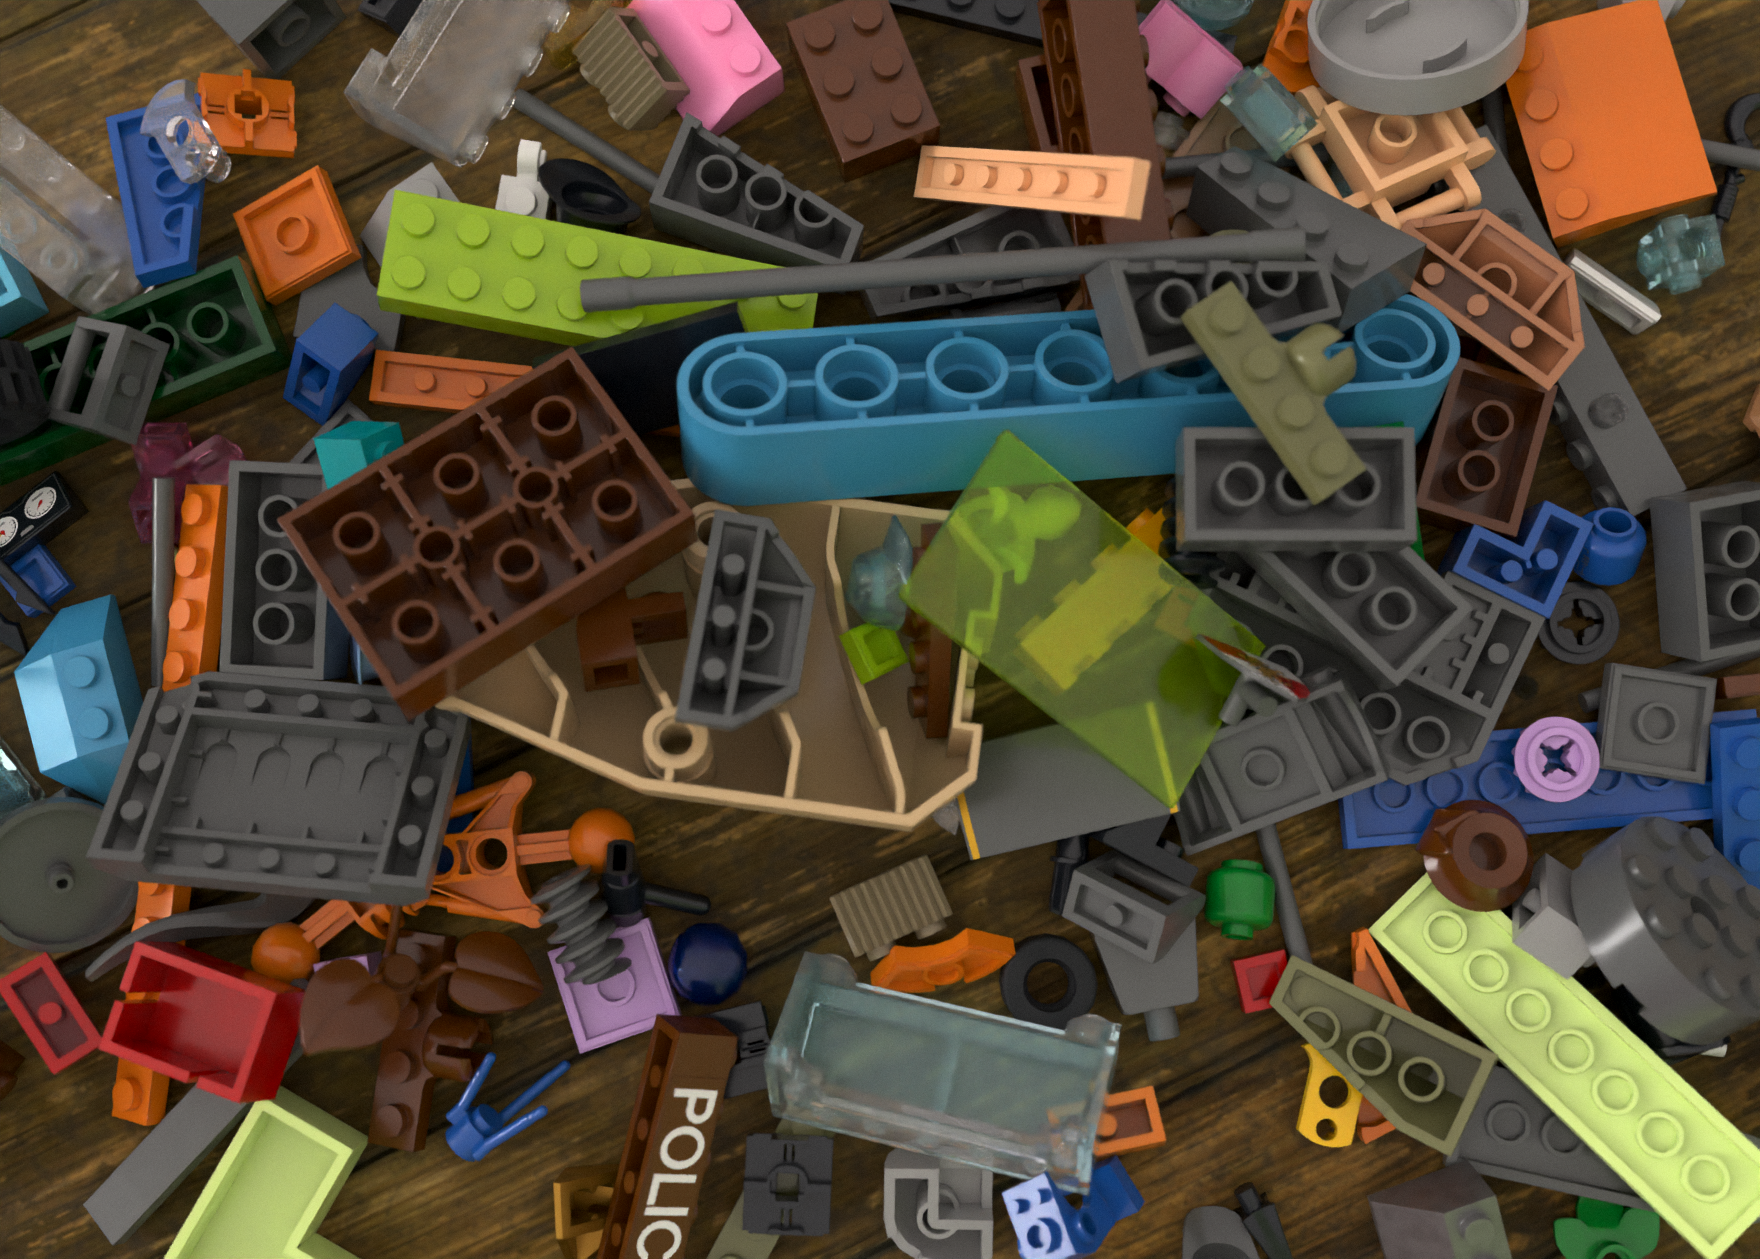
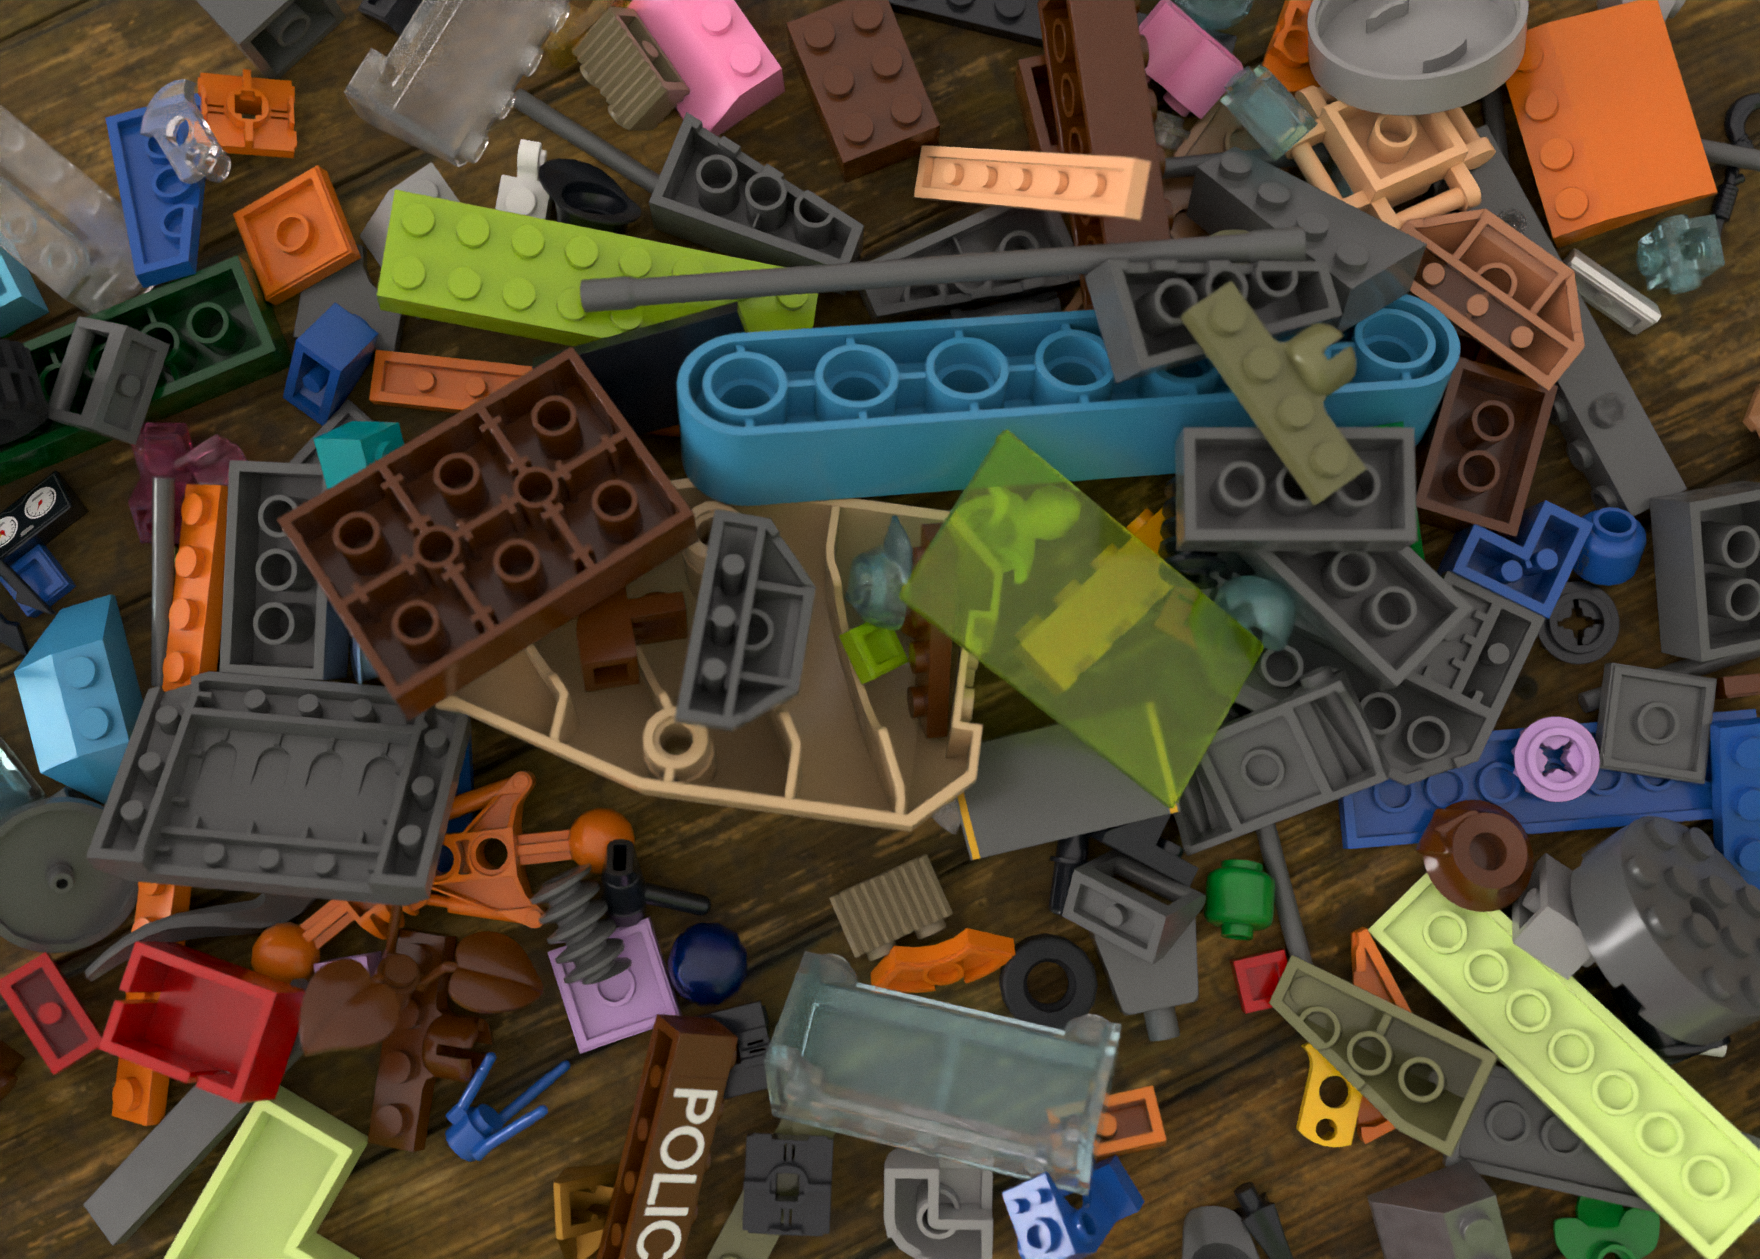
shield [1196,633,1310,727] -> none
none -> clear light blue hair [1214,575,1297,651]

